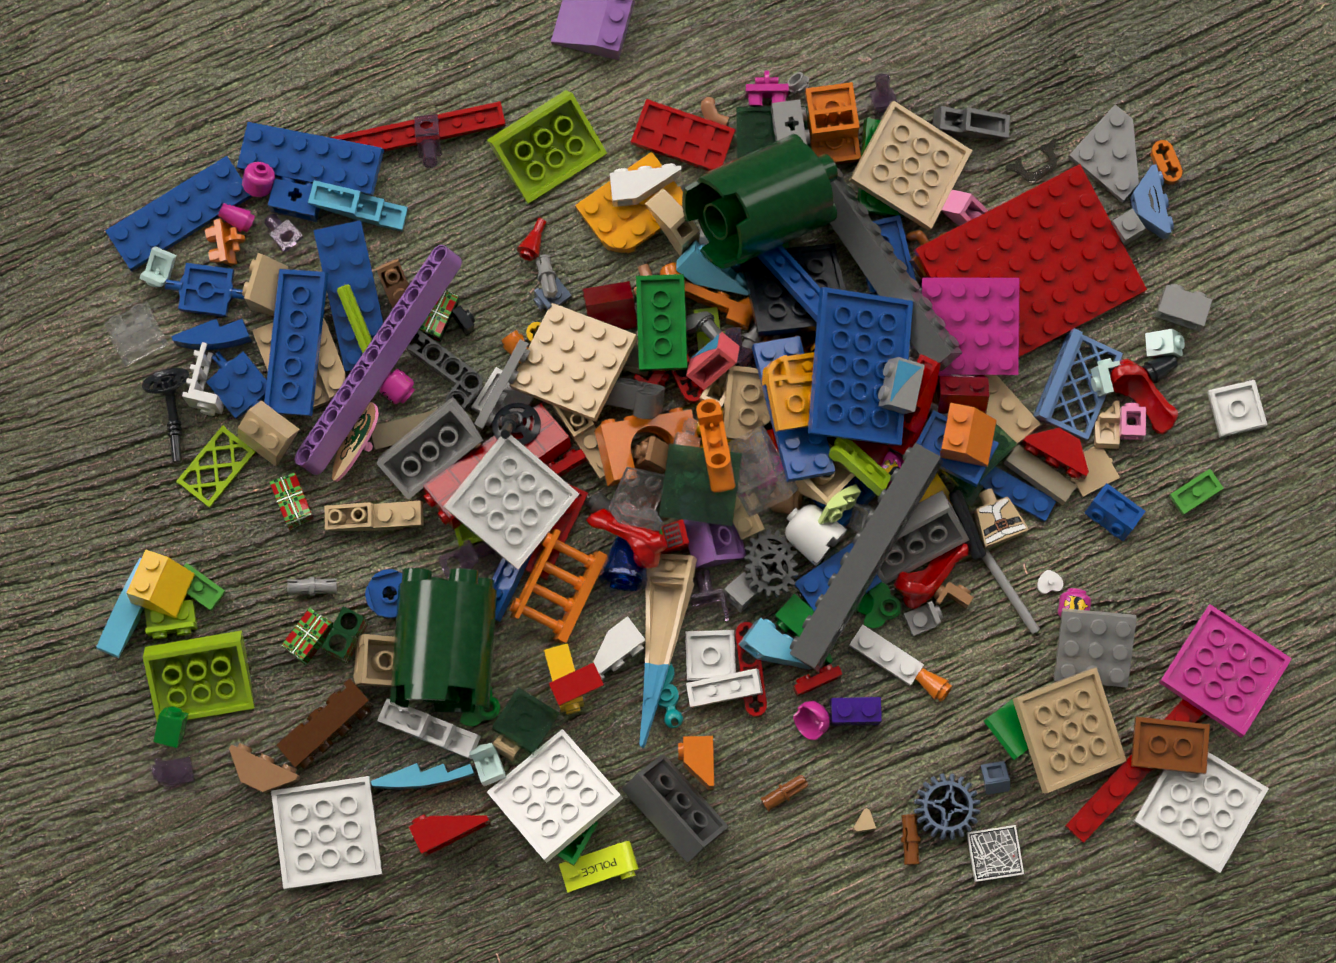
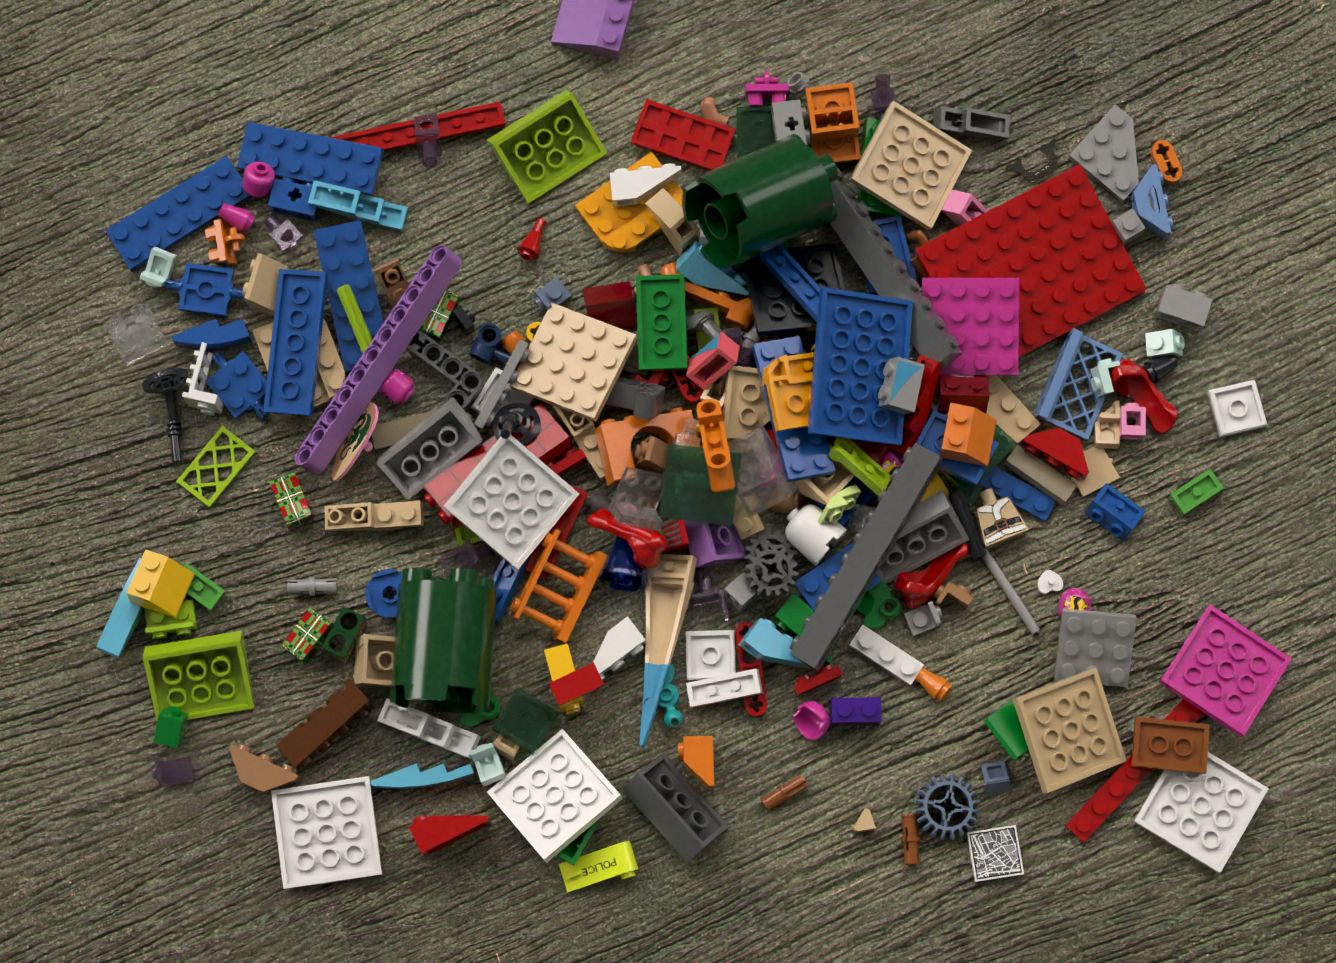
tan slope [238,401,300,466] -> none
light grey axle [535,255,558,298] -> none
none -> dark blue piece [469,323,511,364]

